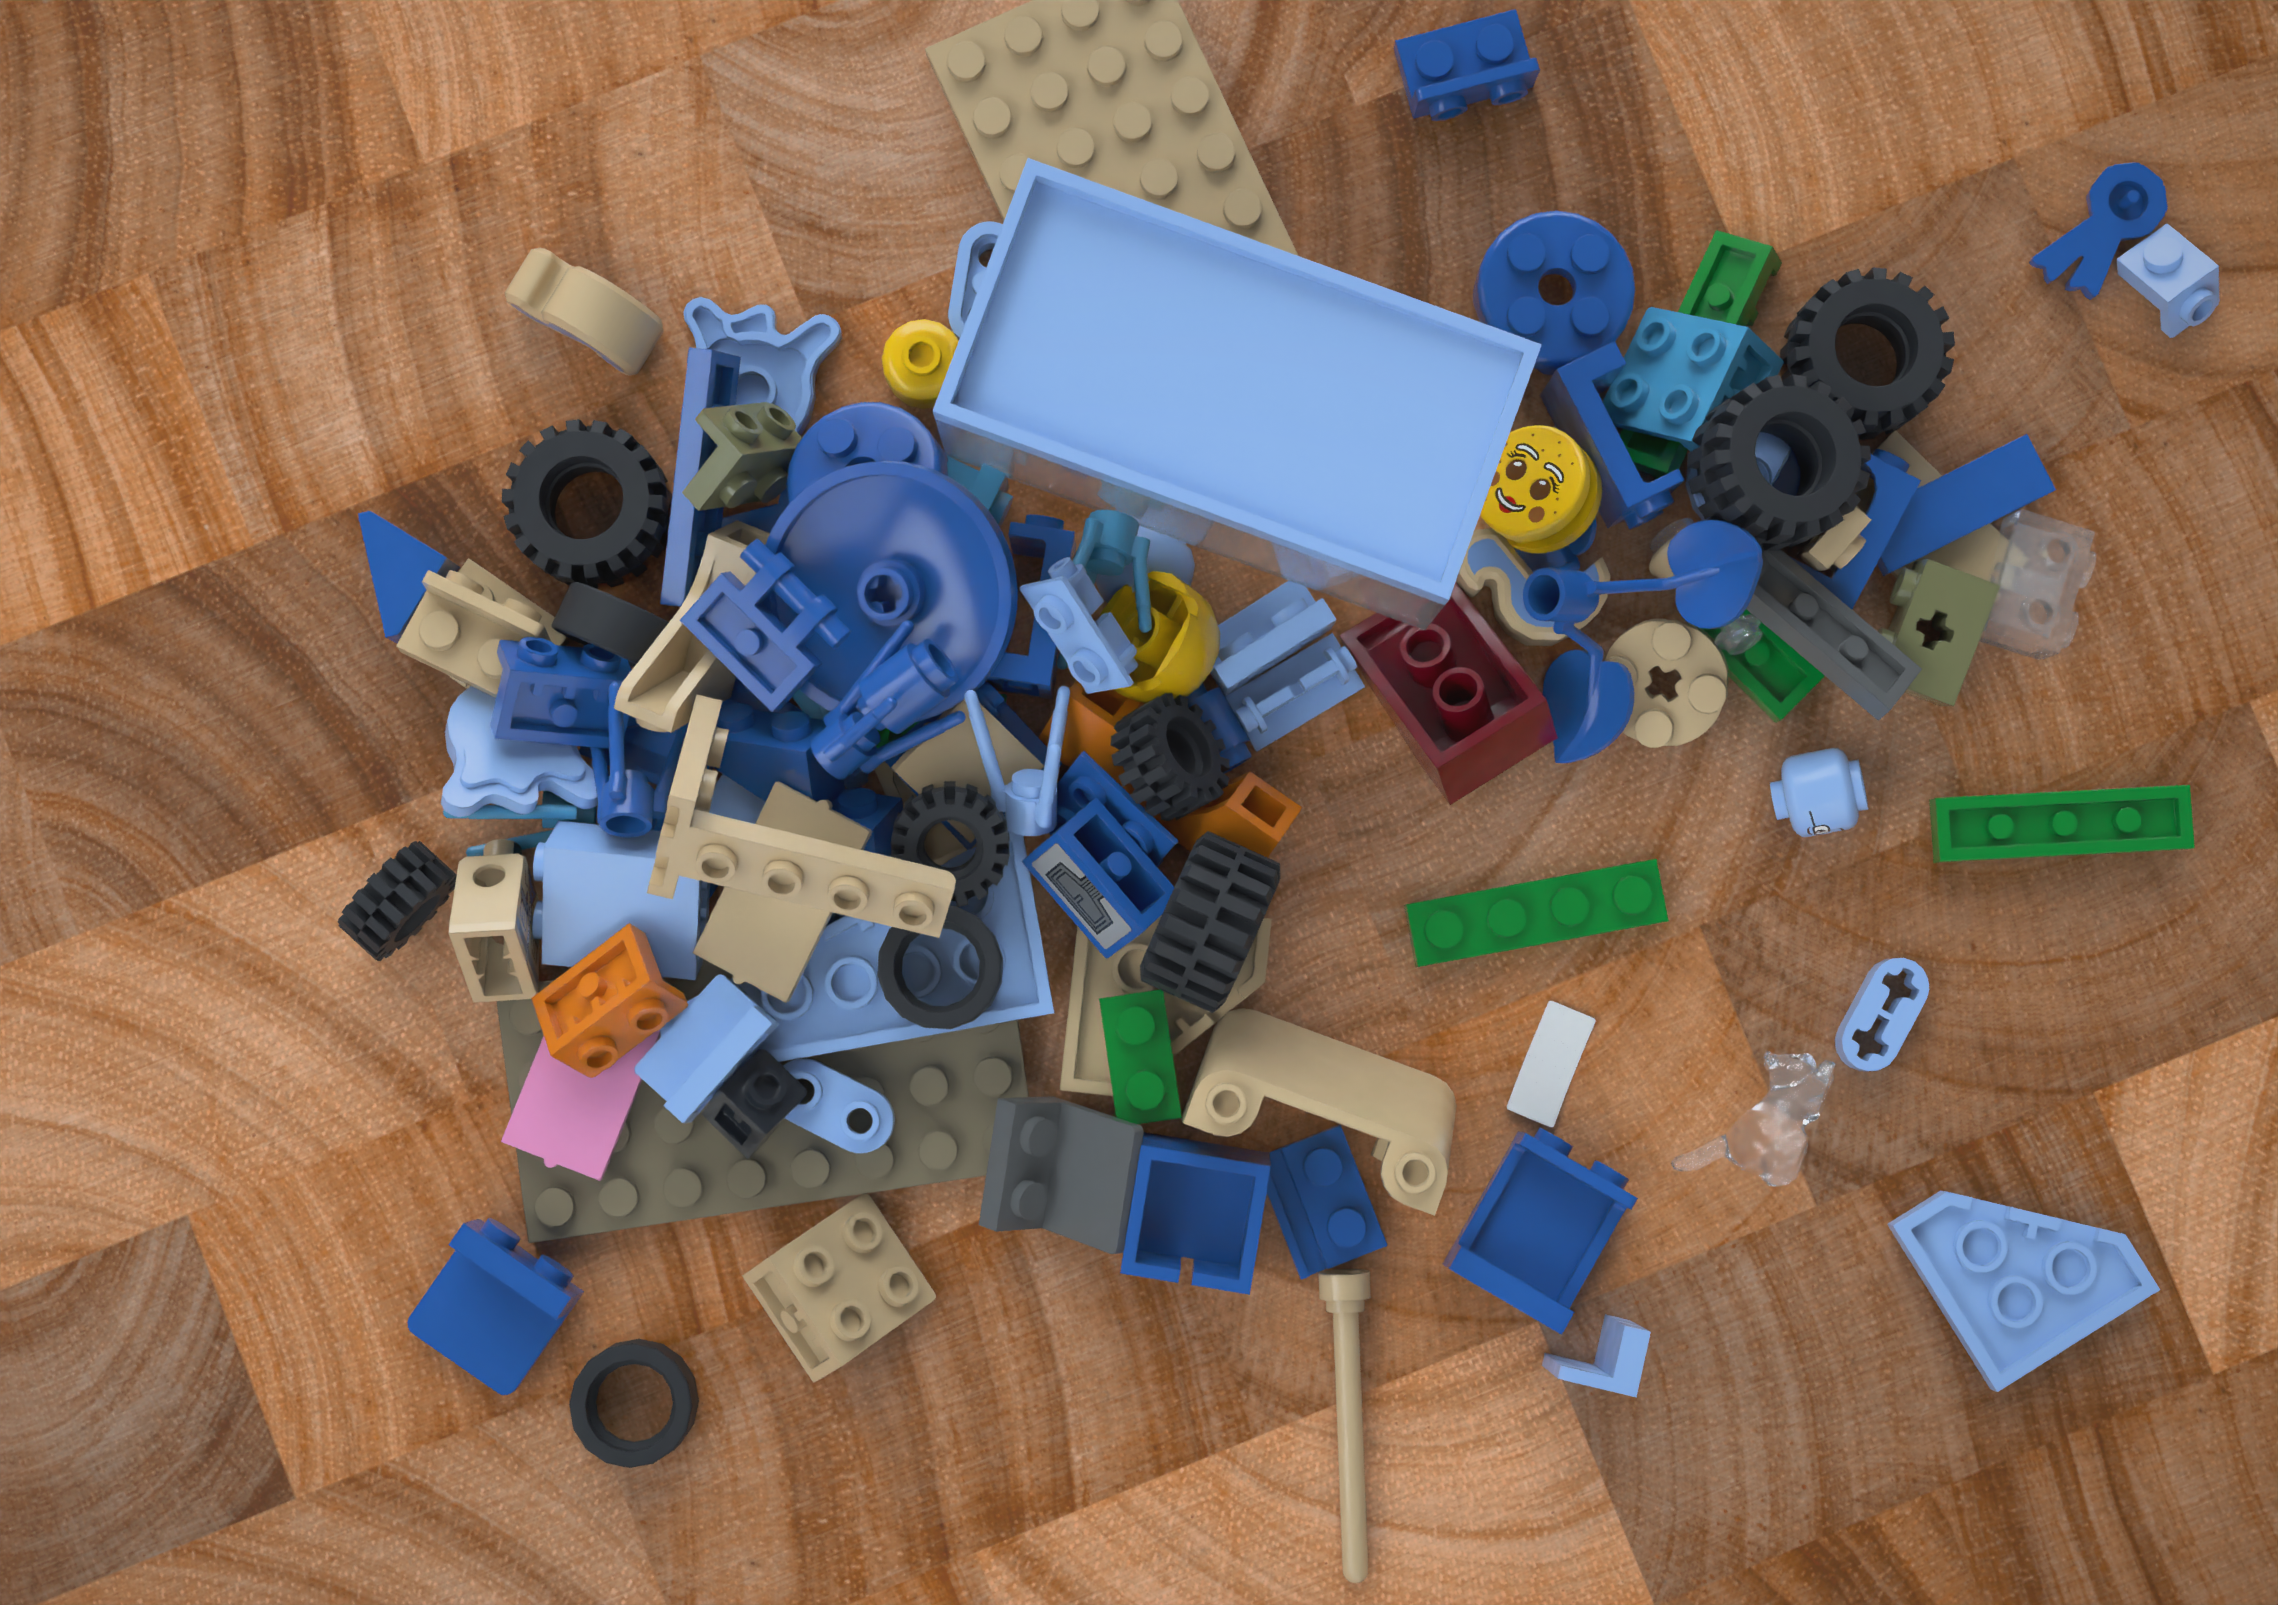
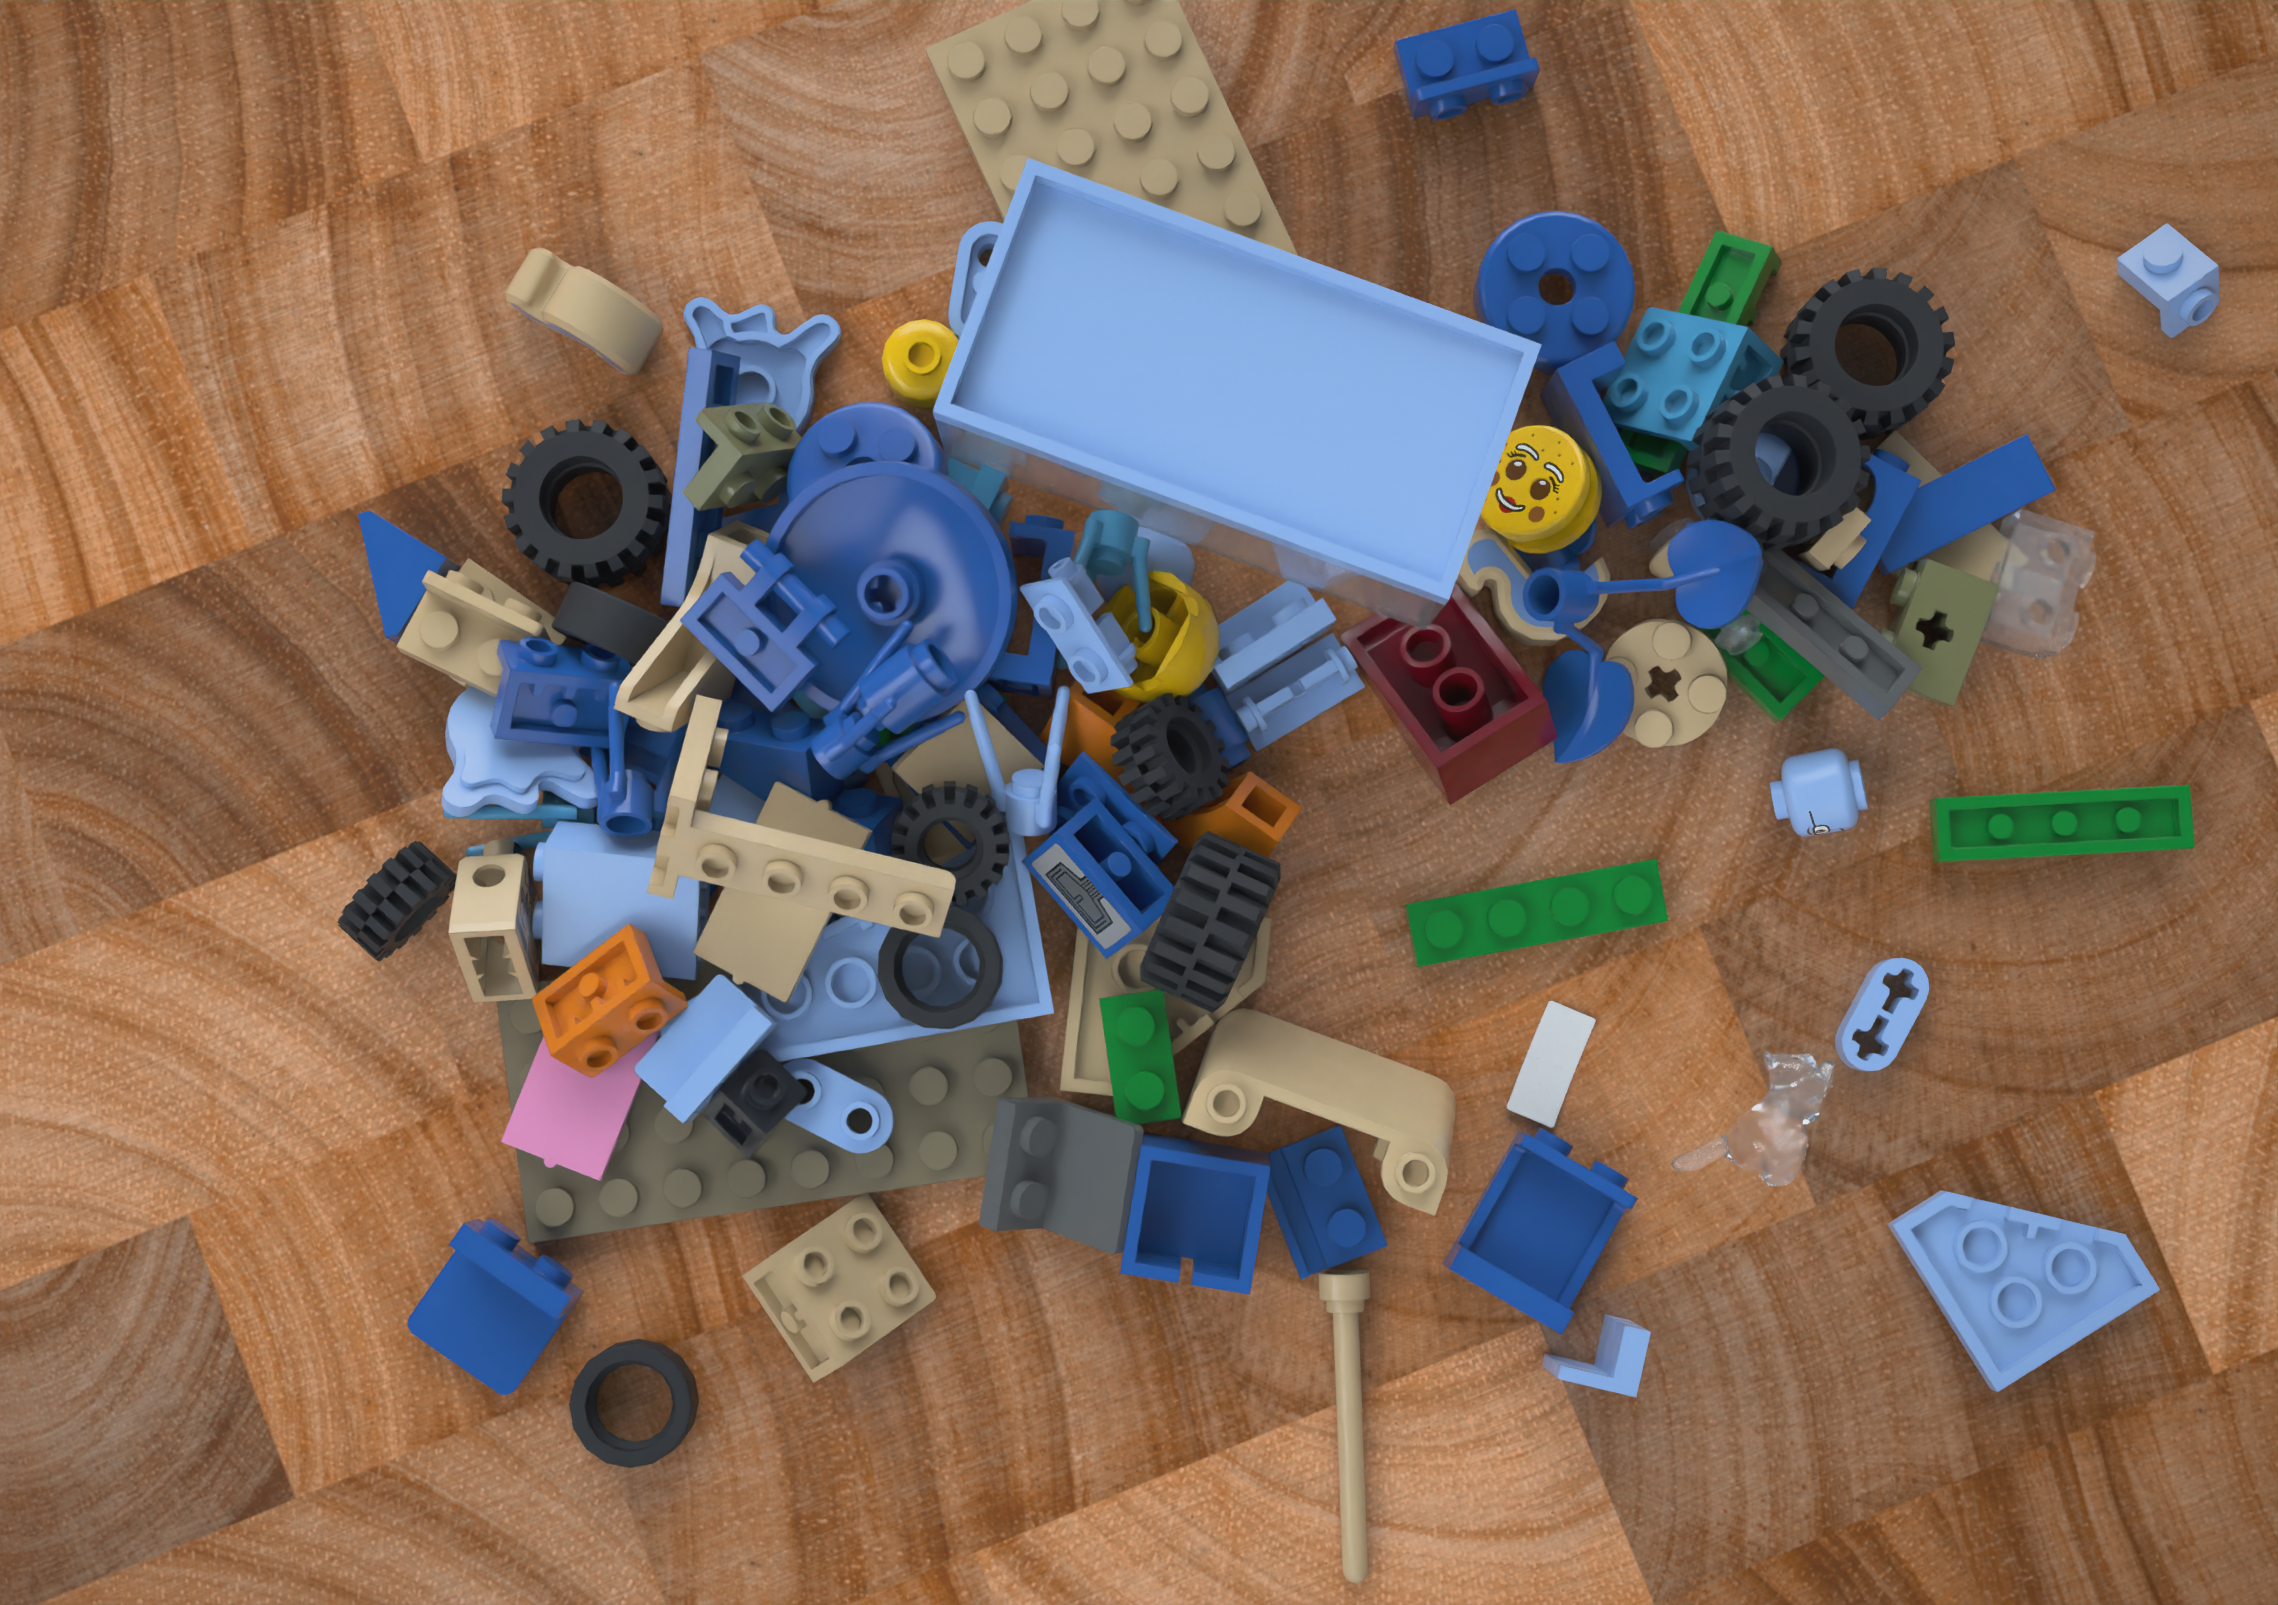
blue piece [2029,162,2168,300] -> none

